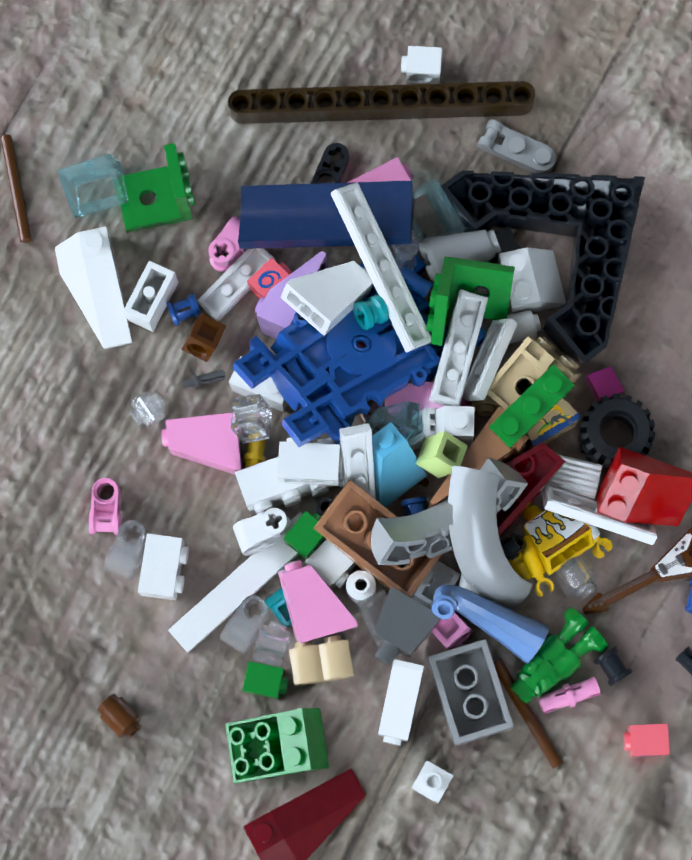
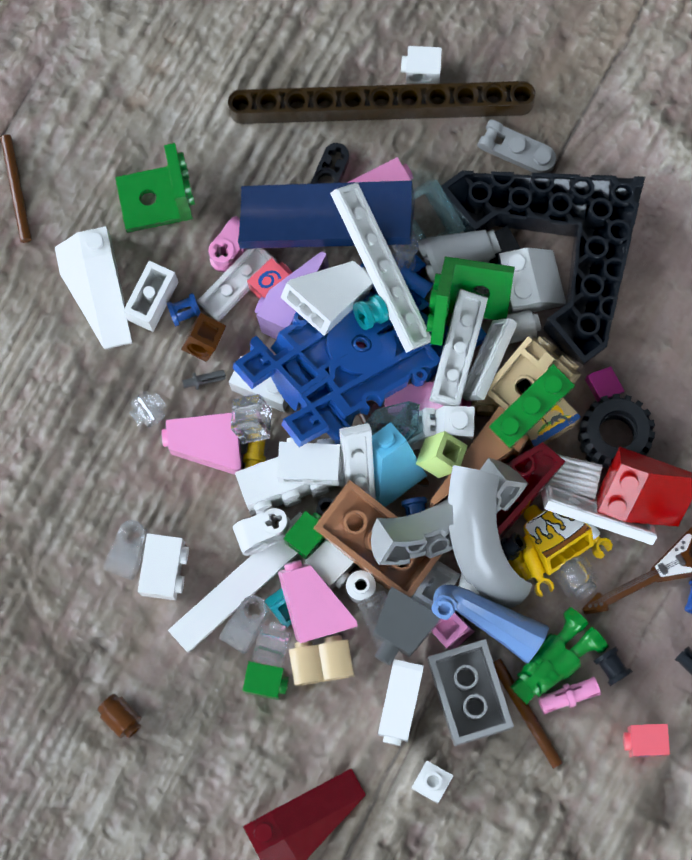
clear light blue tile [58,154,128,218] -> none
bright pink piece [89,478,122,536] -> none
green slope [226,708,329,784] -> none

